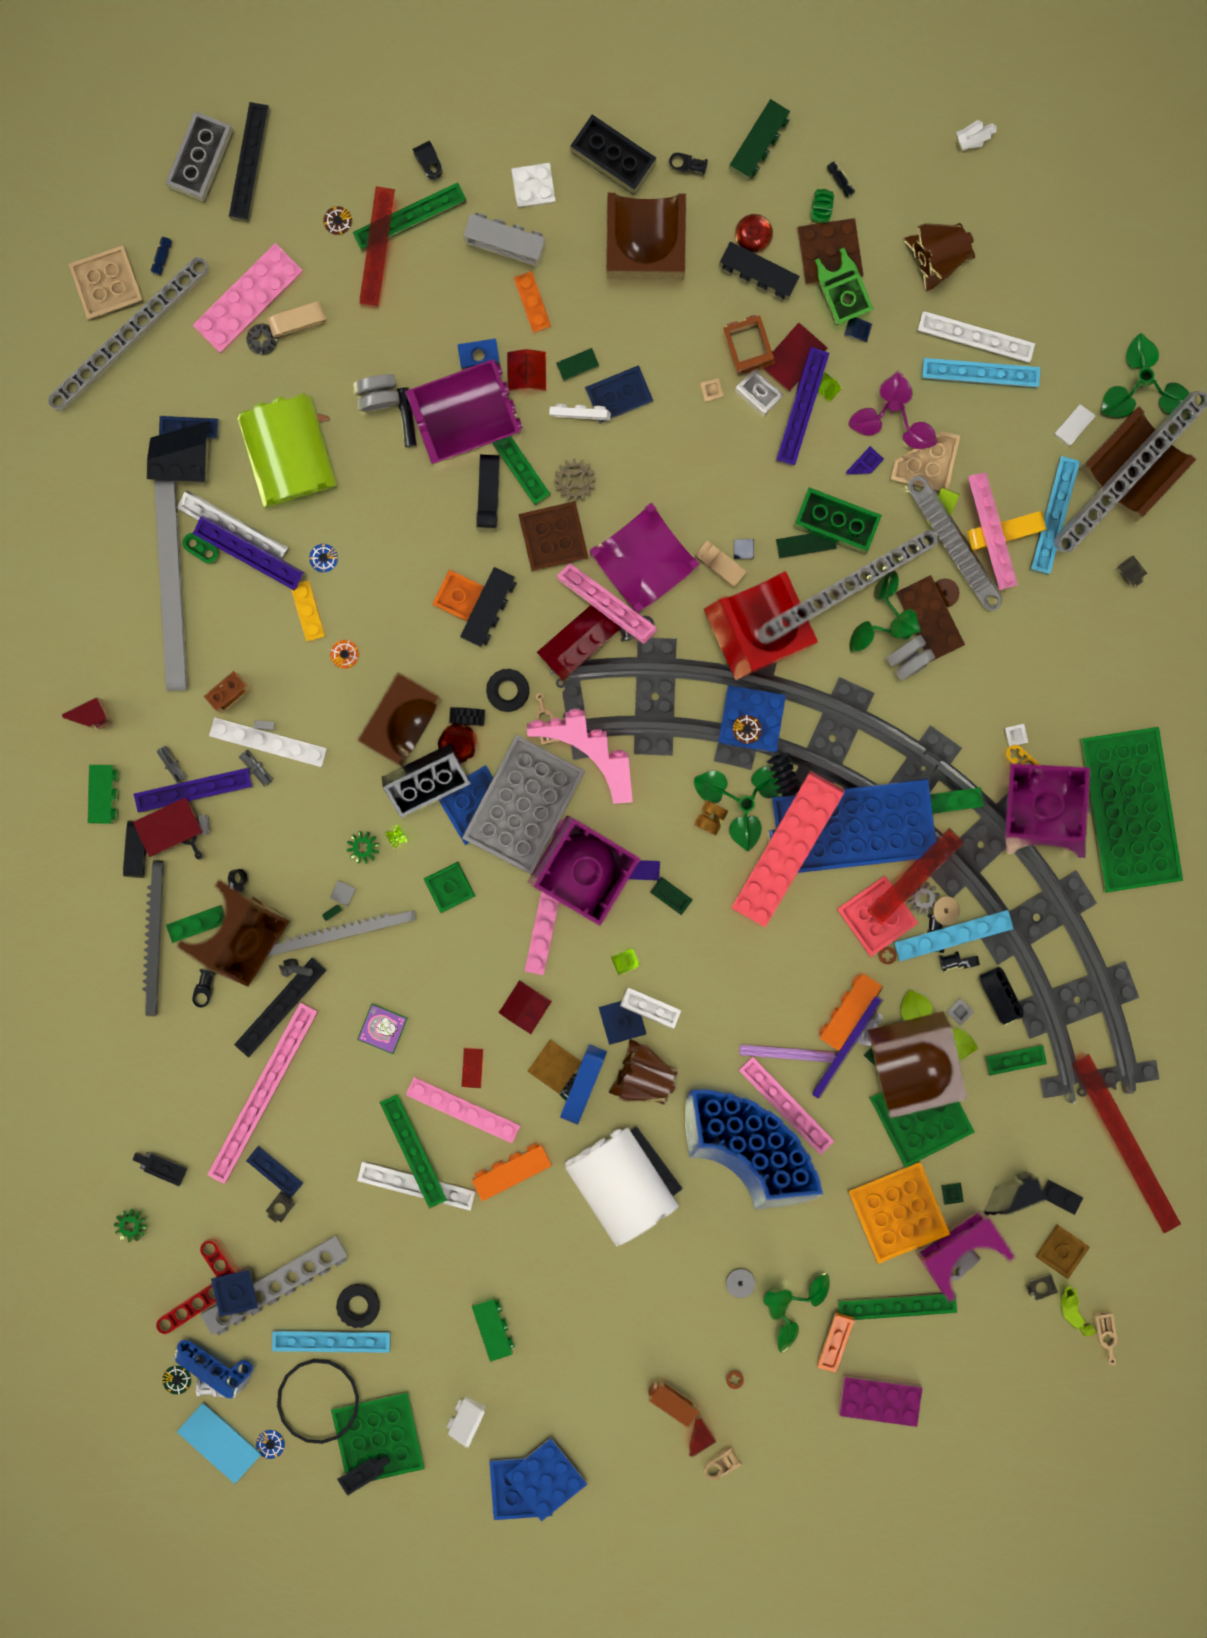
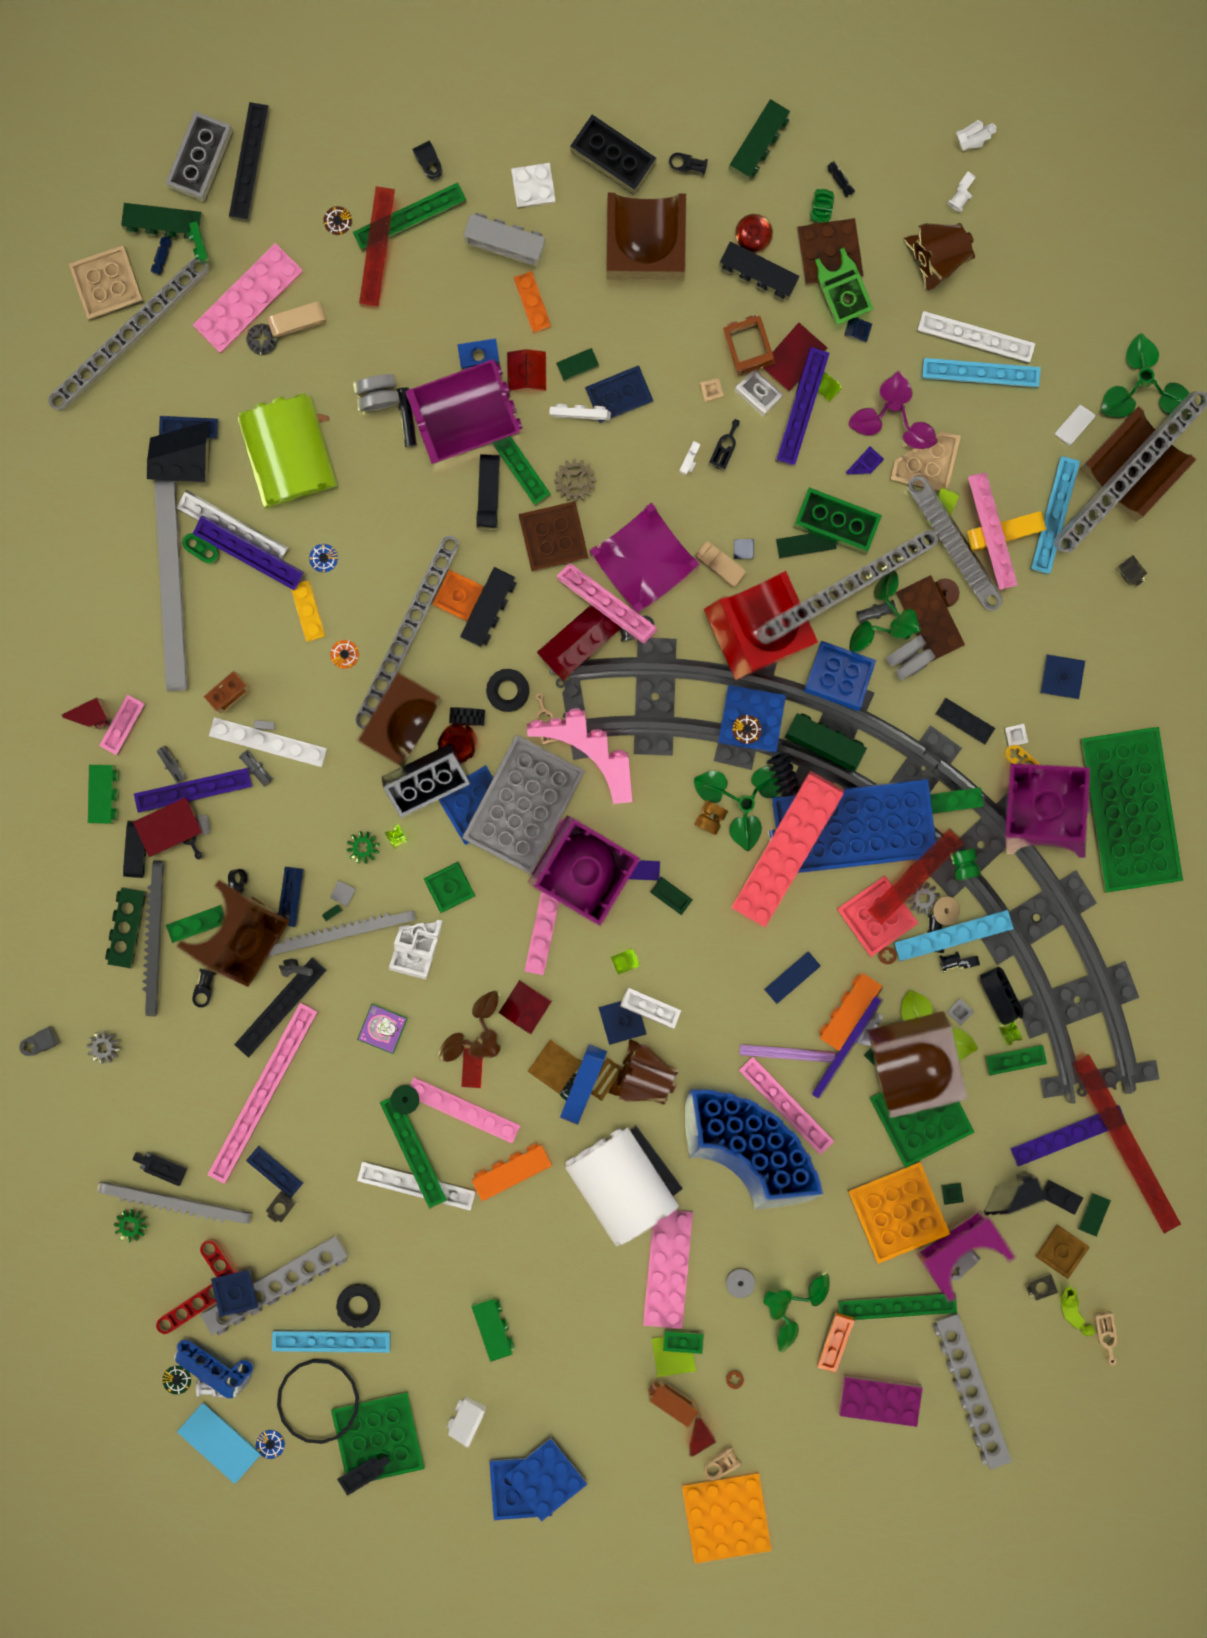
none -> dark grey piece [19,1026,59,1056]
none -> light grey gear [86,1031,120,1064]
none -> light grey gear [97,1182,252,1224]
none -> bright pink plate [99,695,145,755]
none -> dark green brick [105,887,147,969]
none -> dark green brick [121,203,204,240]
none -> green plate [187,221,209,264]
none -> dark blue plate [278,866,303,927]
none -> light grey beam [355,536,459,729]
none -> white slope [389,920,443,980]
none -> dark green piece [390,1085,420,1114]
none -> reddish brown plant [438,991,500,1062]
none -> pearl gold tile [591,1058,623,1101]
none -> bright pink plate [643,1210,693,1329]
none -> lime tile [651,1336,696,1377]
none -> green plate [663,1331,704,1354]
none -> white plate [679,441,700,476]
none -> light orange plate [682,1472,772,1564]
none -> black piece [709,419,740,472]
none -> dark blue tile [764,951,821,1004]
none -> dark green brick [785,713,867,773]
none -> blue plate [804,640,876,711]
none -> dark grey pin [856,600,897,623]
none -> light grey brick [933,1313,1012,1470]
none -> black plate [935,698,995,745]
none -> white connector [947,171,976,213]
none -> green wheel [950,848,981,881]
none -> clear neon green wheel [1000,1022,1022,1046]
none -> dark purple plate [1010,1105,1127,1167]
none -> dark blue plate [1040,654,1085,699]
none -> dark green tile [1078,1193,1111,1237]

